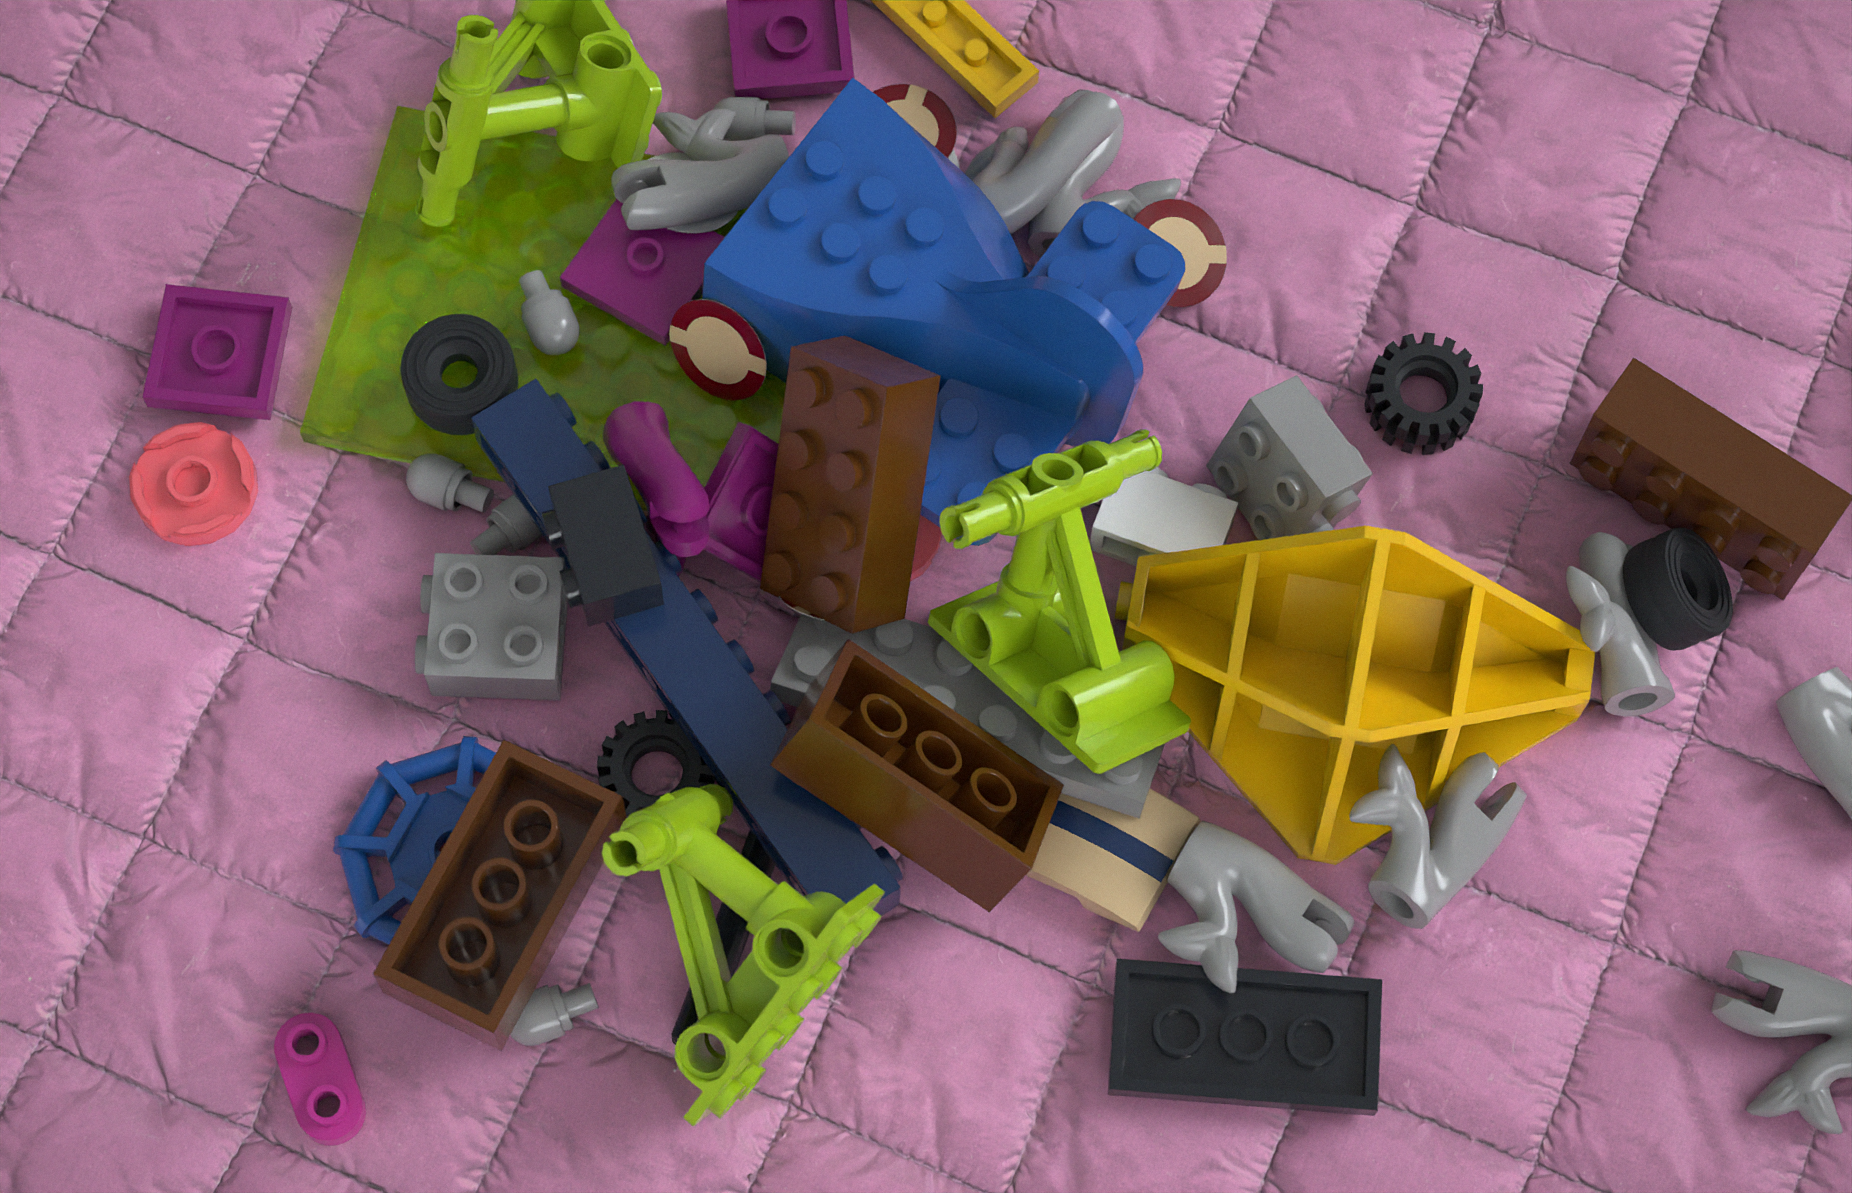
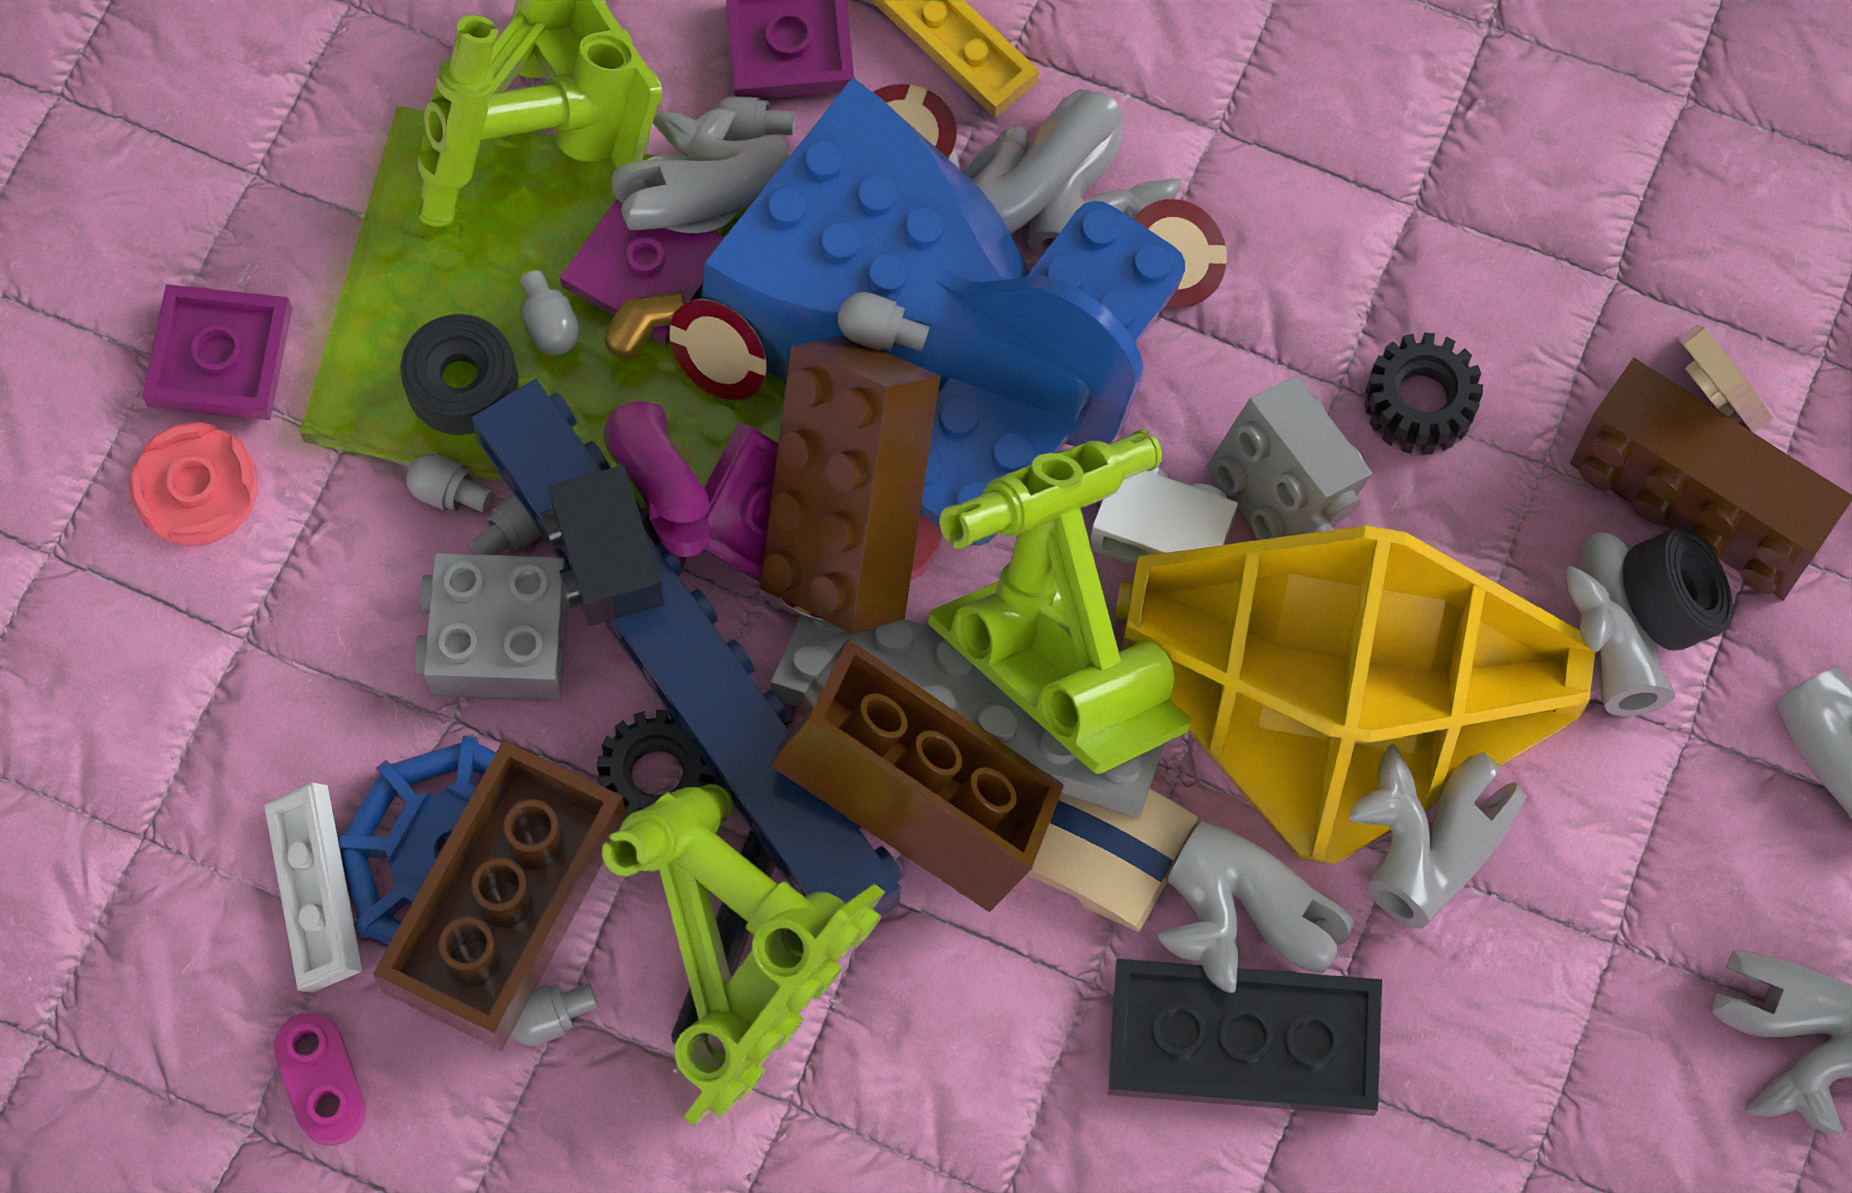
none -> white tile [264,782,362,993]
none -> pearl gold arm [605,291,685,360]
none -> light grey cylinder [838,292,930,352]
none -> tan wing [1678,324,1774,433]

